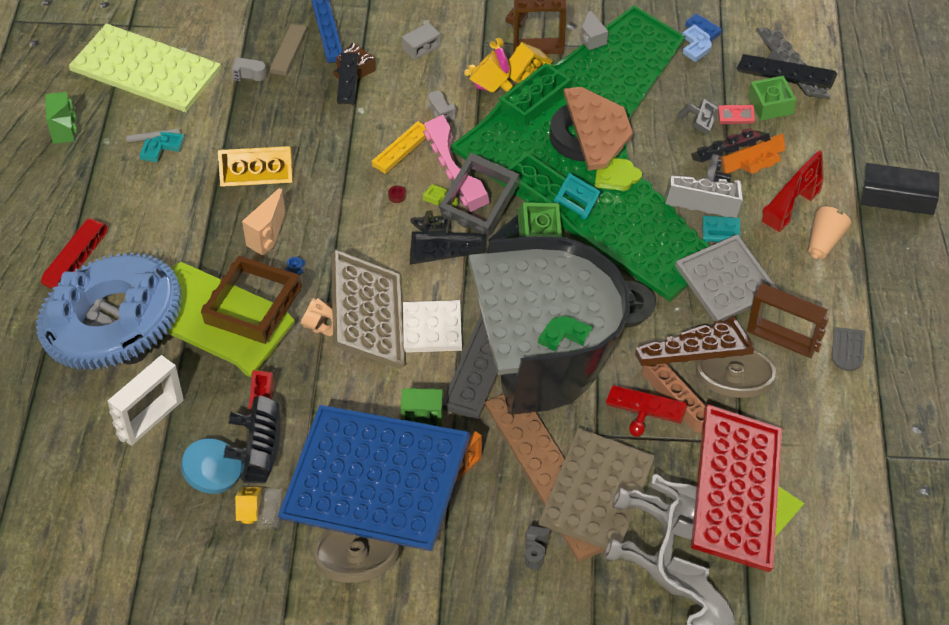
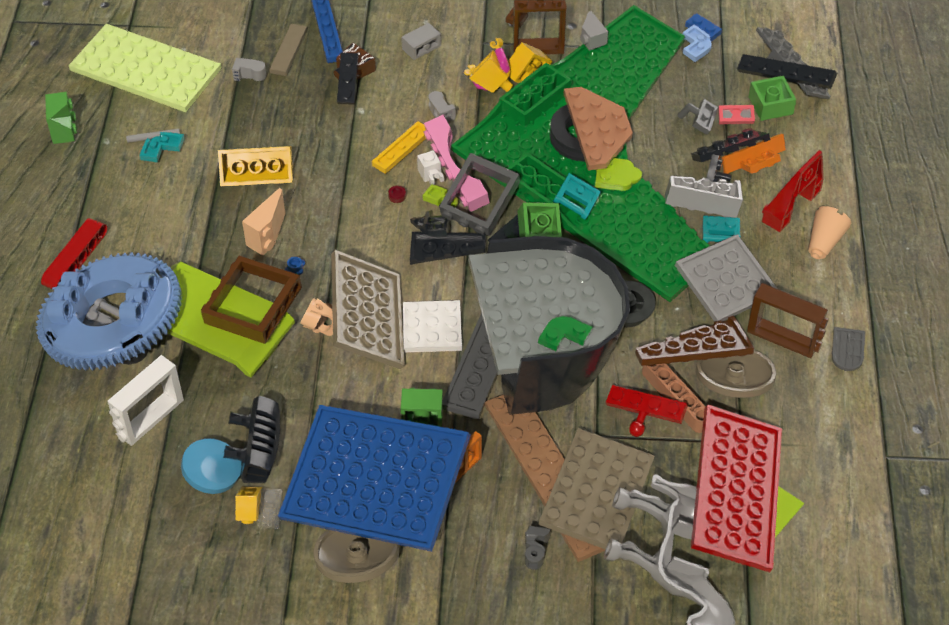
red slope [249,370,275,409] -> none
black piece [860,163,940,215] -> none
none -> white brick [417,150,444,184]

